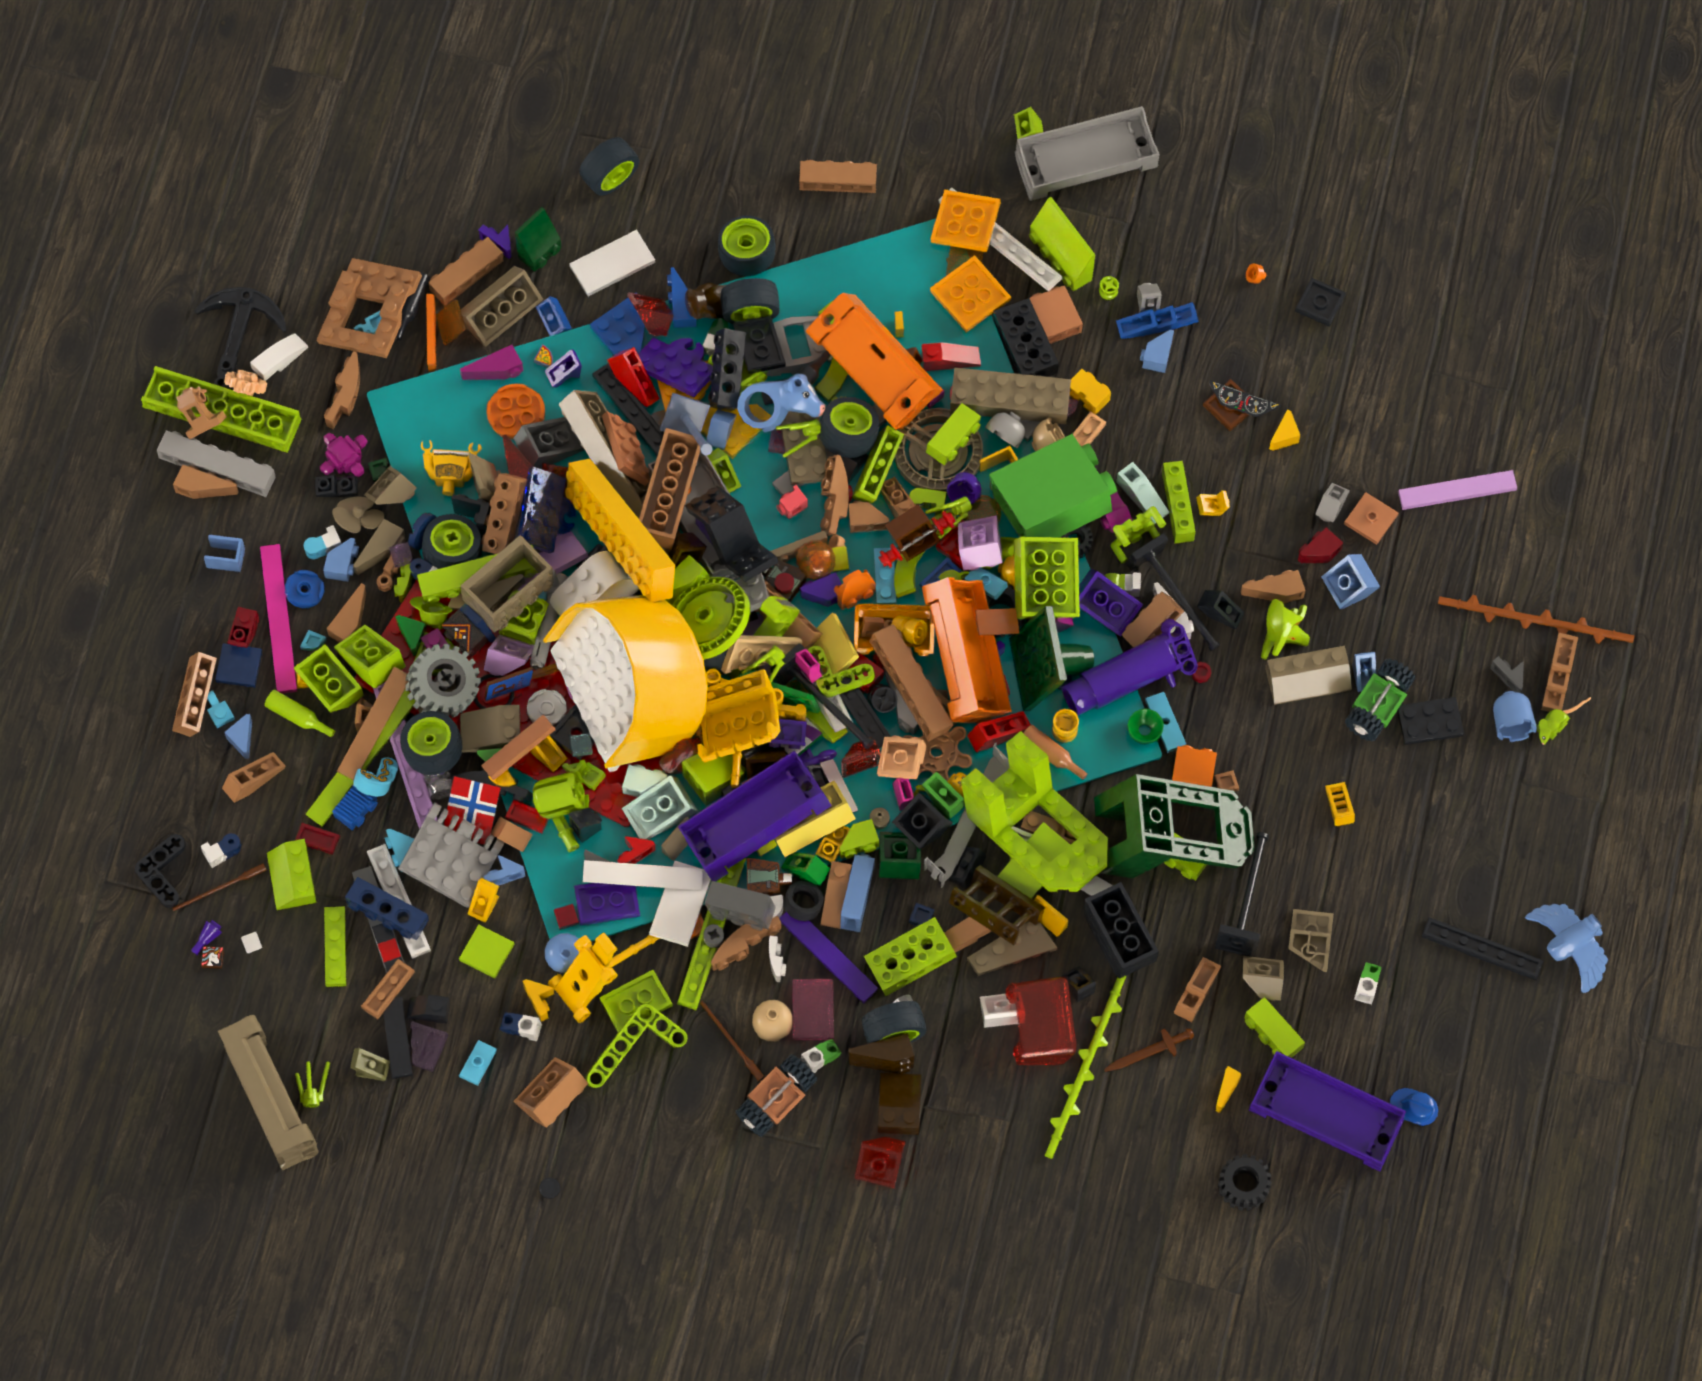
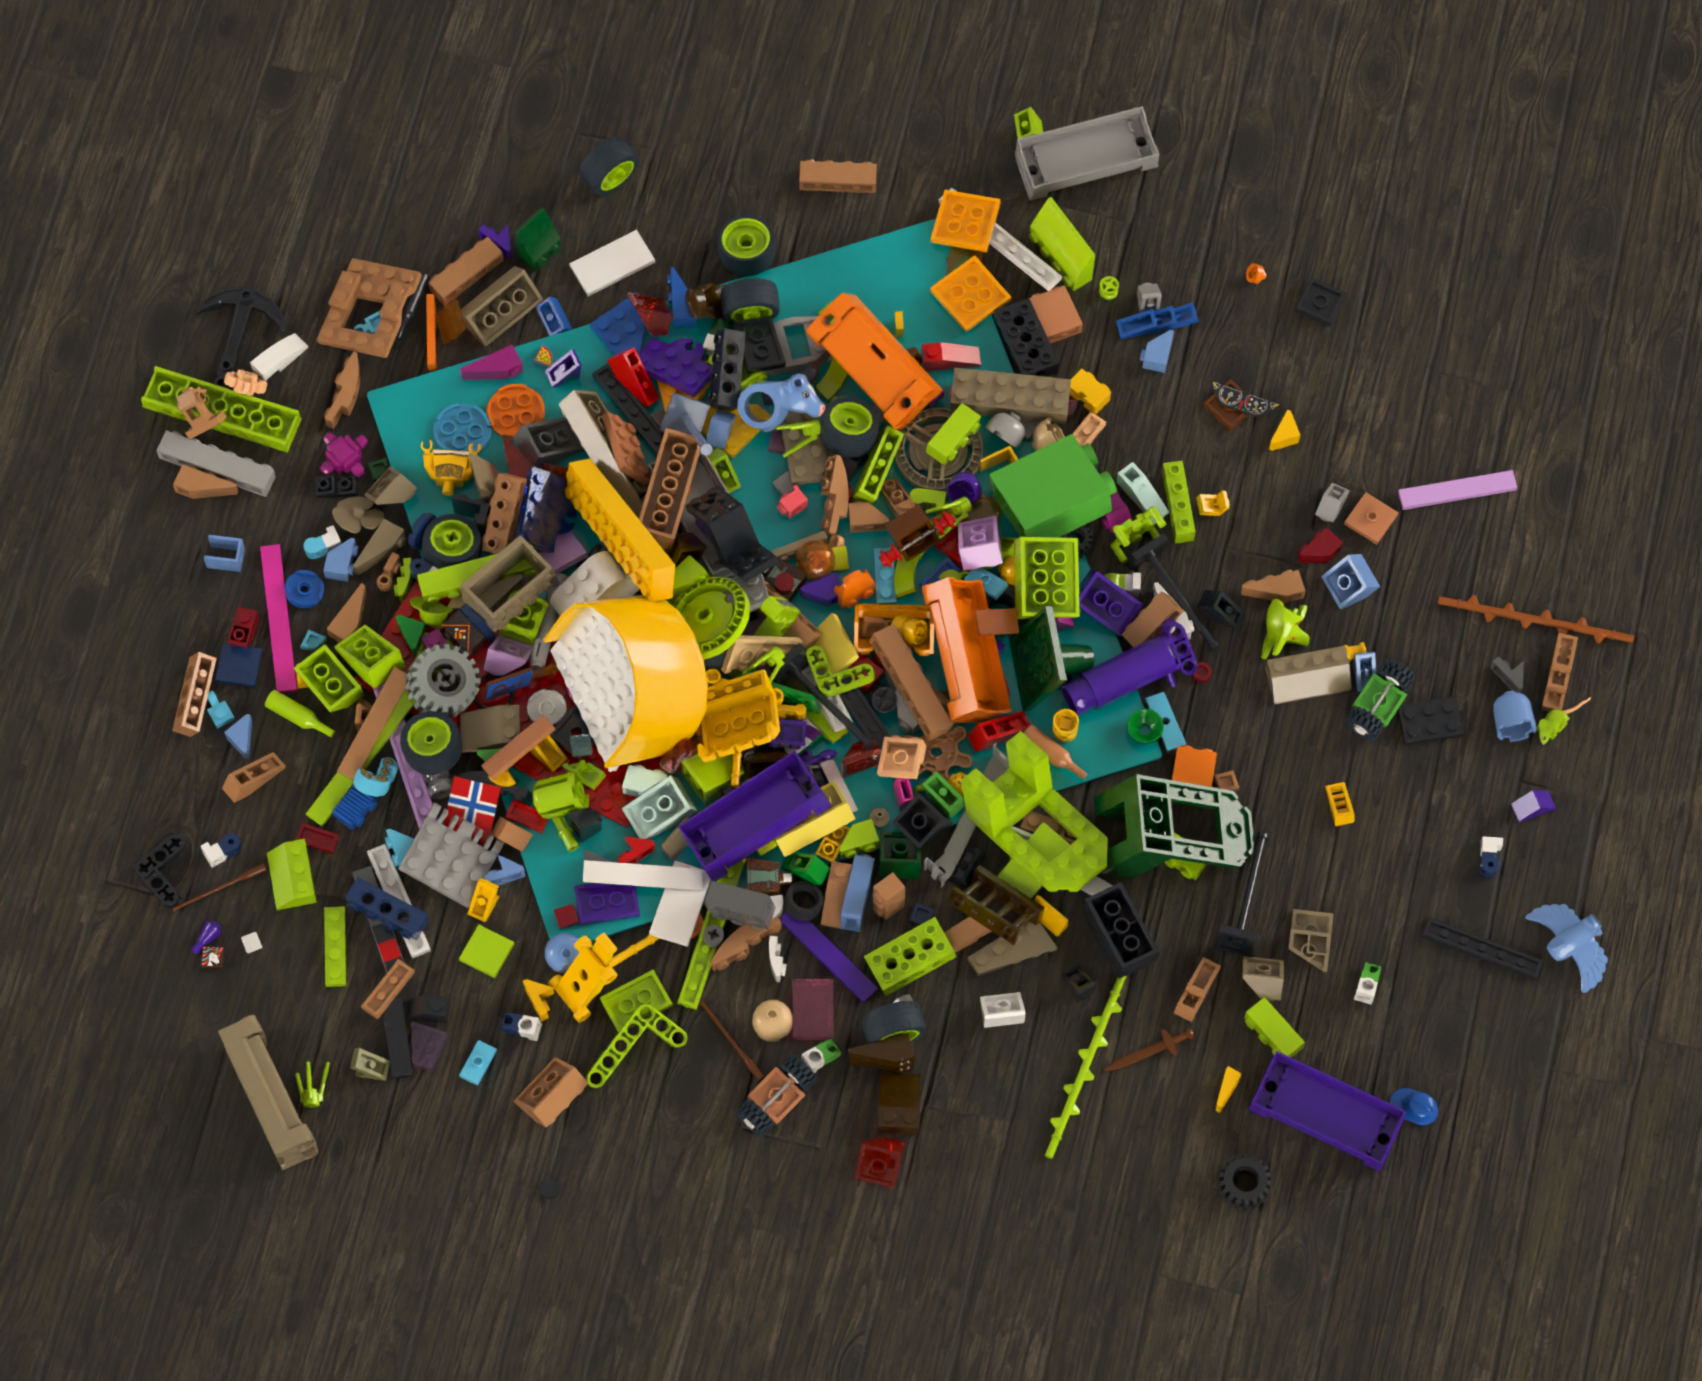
tile [389,542,413,568] -> none
dark pink piece [795,649,822,683] -> none
clear red windscreen [1005,977,1076,1065] -> none
none -> dark azure tile [433,403,492,455]
none -> medium nougat brick [872,872,905,921]
none -> yellow bush [1344,642,1367,662]
none -> leg [1480,837,1503,877]
none -> slope [1511,790,1556,822]

